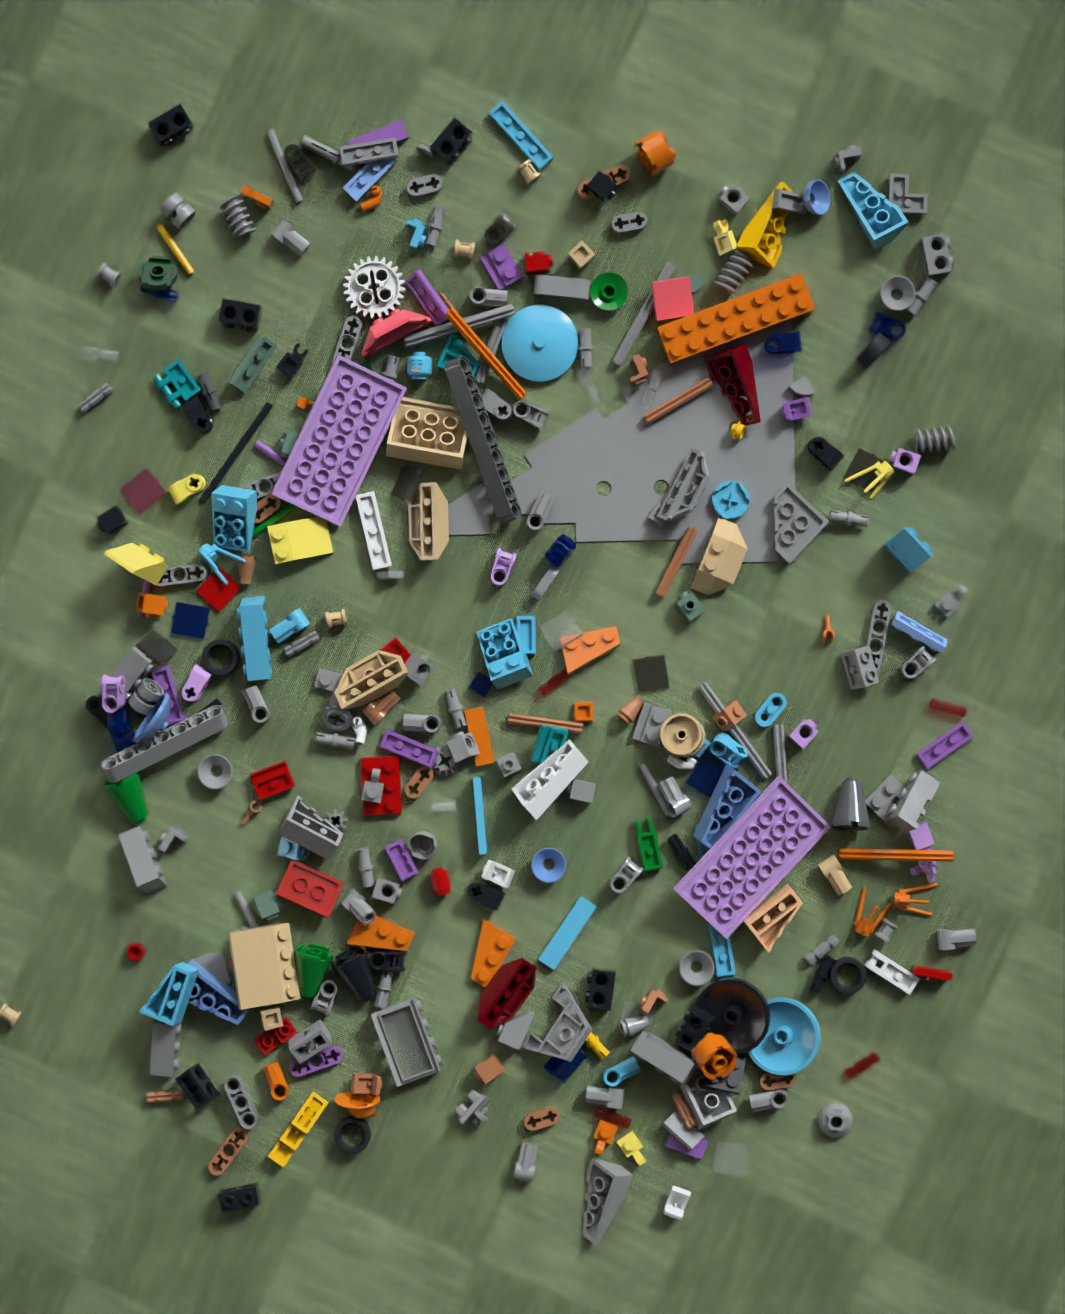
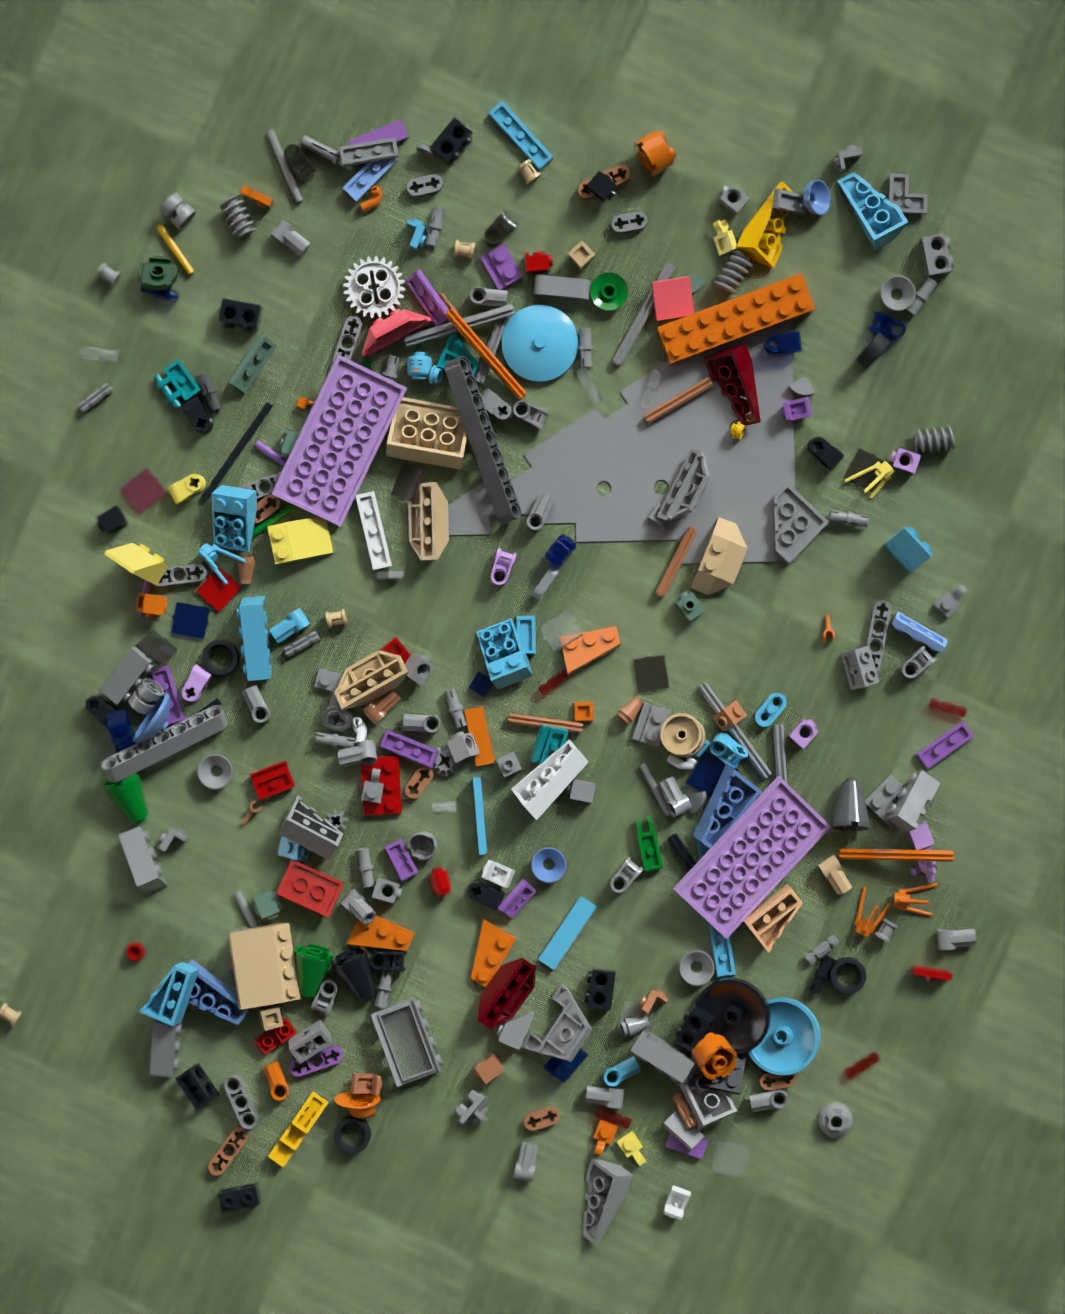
lavender piece [101,675,126,713] -> none
nougat axle [146,1090,184,1104] -> none
black brick [148,104,194,146] -> none
light grey piece [193,951,231,984] -> none
black plate [276,343,309,379] -> none
yellow pin [585,1032,610,1060] -> none
nougat bracket [629,354,649,386] -> none
medium azure tile [711,481,750,519] -> none
white plate [864,949,920,995] -> none
none -> light grey piece [338,740,377,767]
none -> medium azure plate [427,365,443,385]
none -> medium lavender plate [498,879,537,920]
none -> light grey tile [687,791,706,814]

